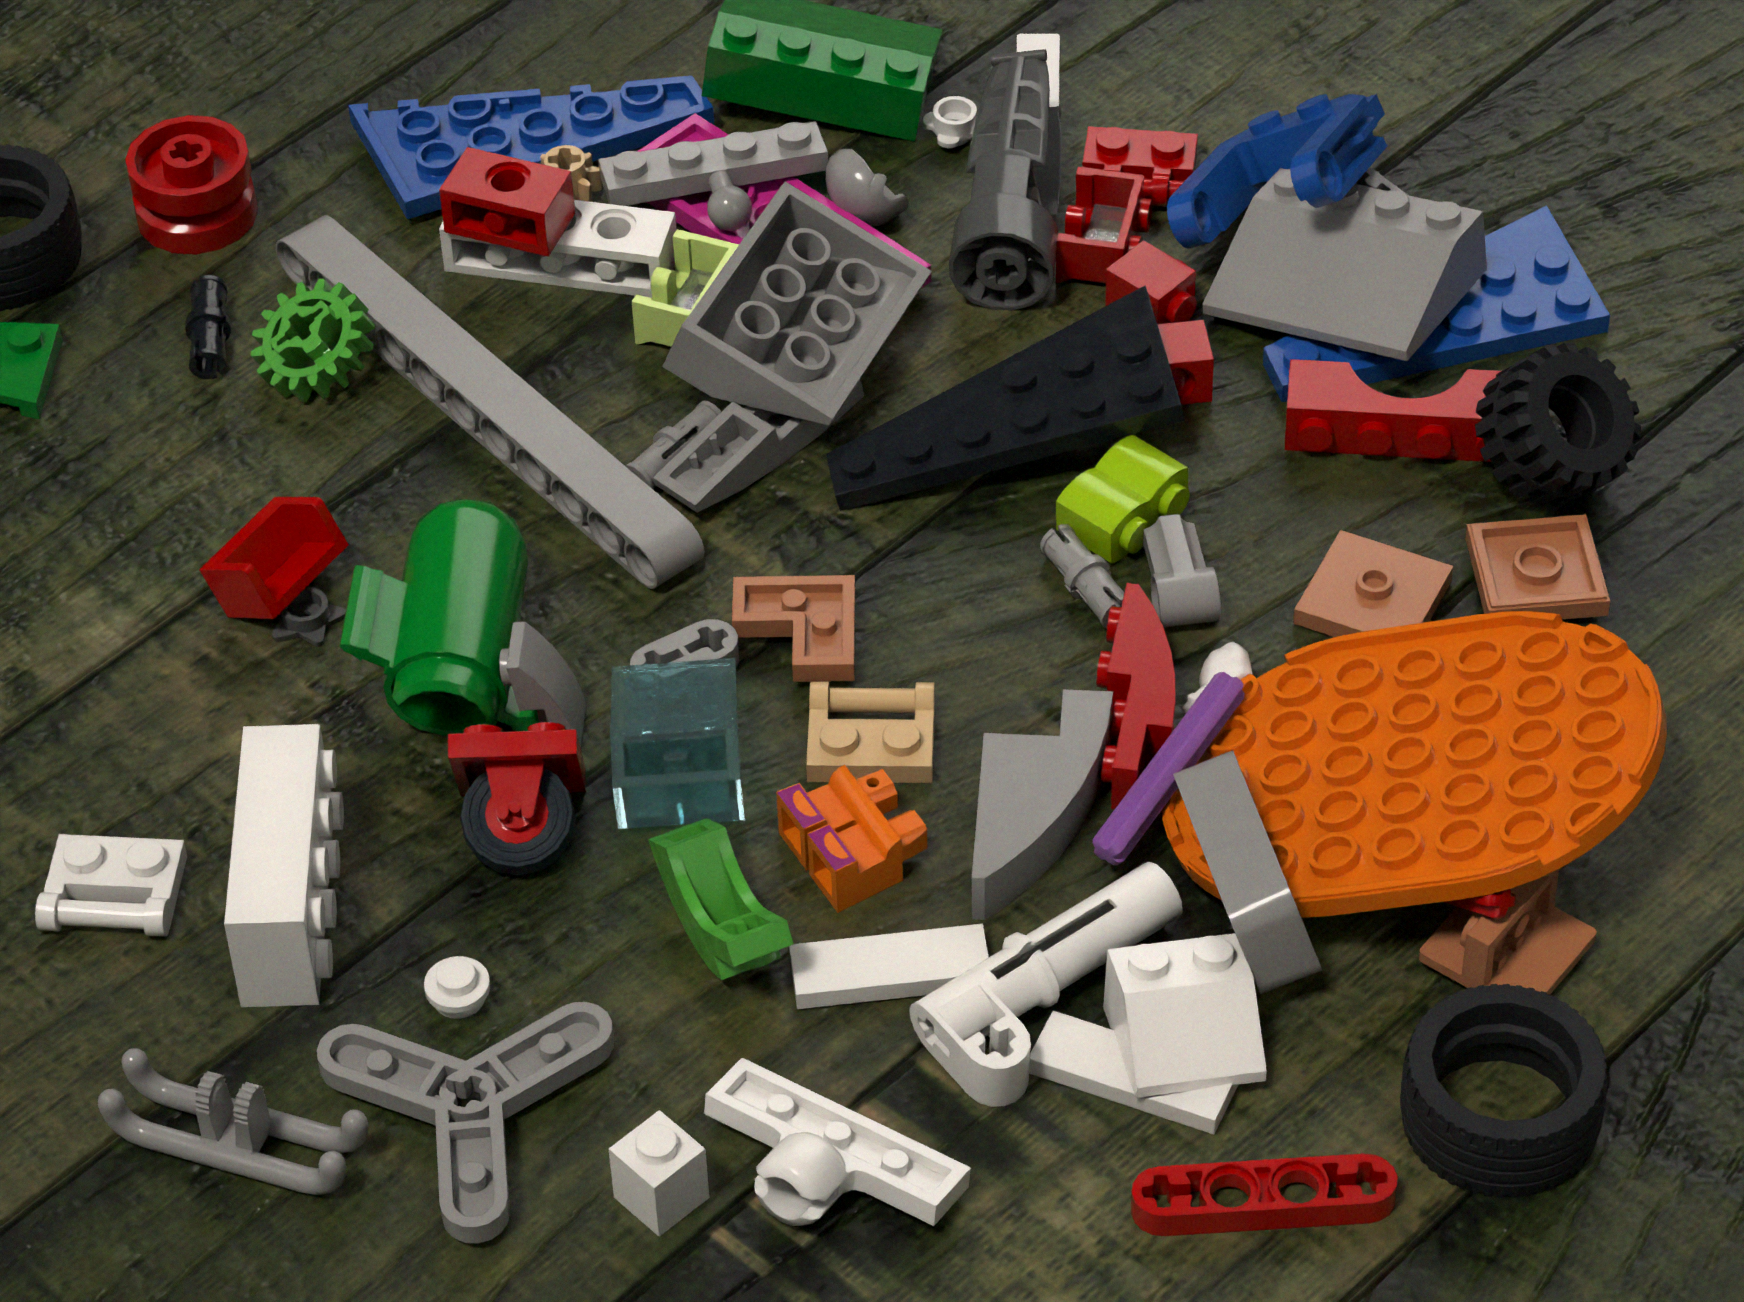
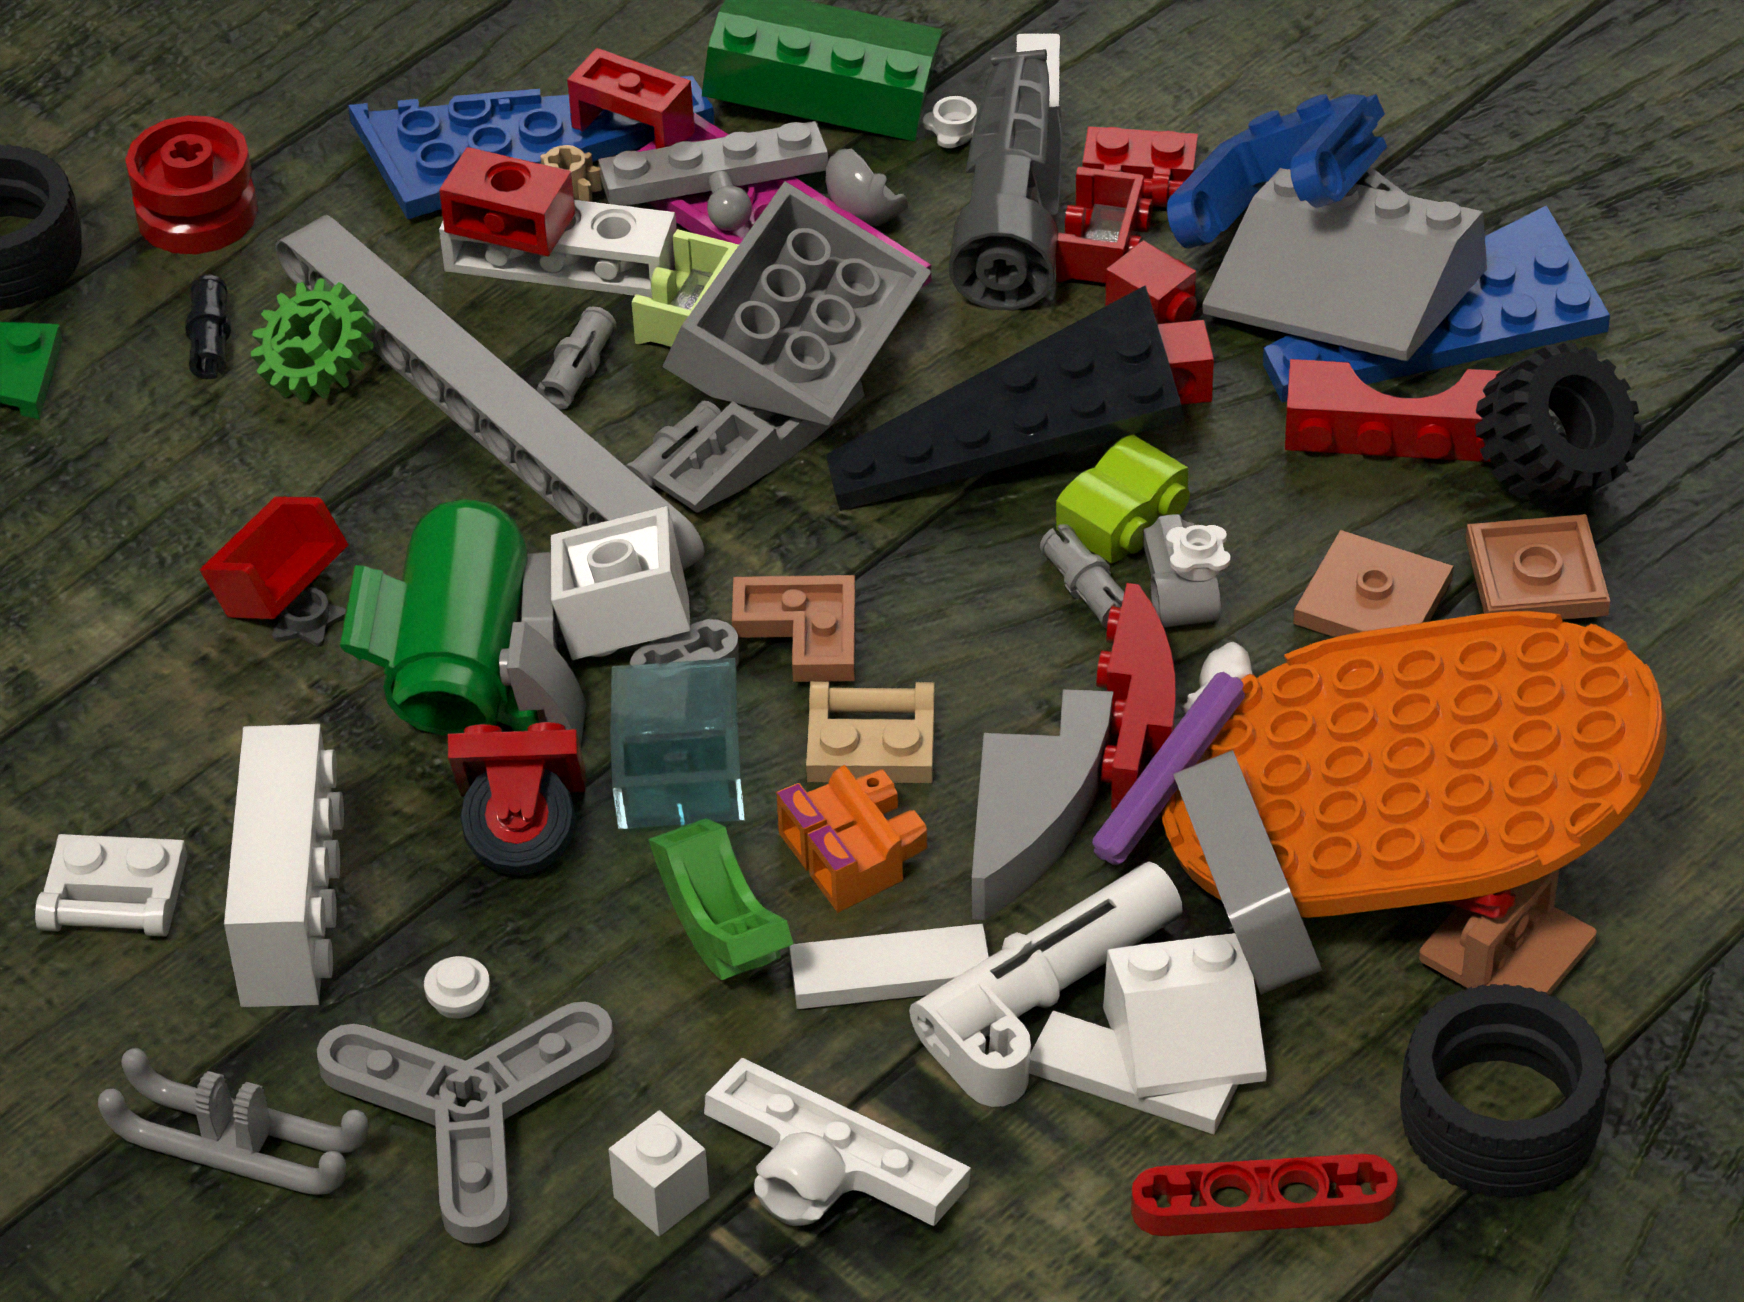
none -> light grey beam [521,552,558,651]
none -> light grey pin [537,306,616,409]
none -> white slope [551,506,690,660]
none -> red panel [567,48,695,149]
none -> white plate [1166,525,1230,581]

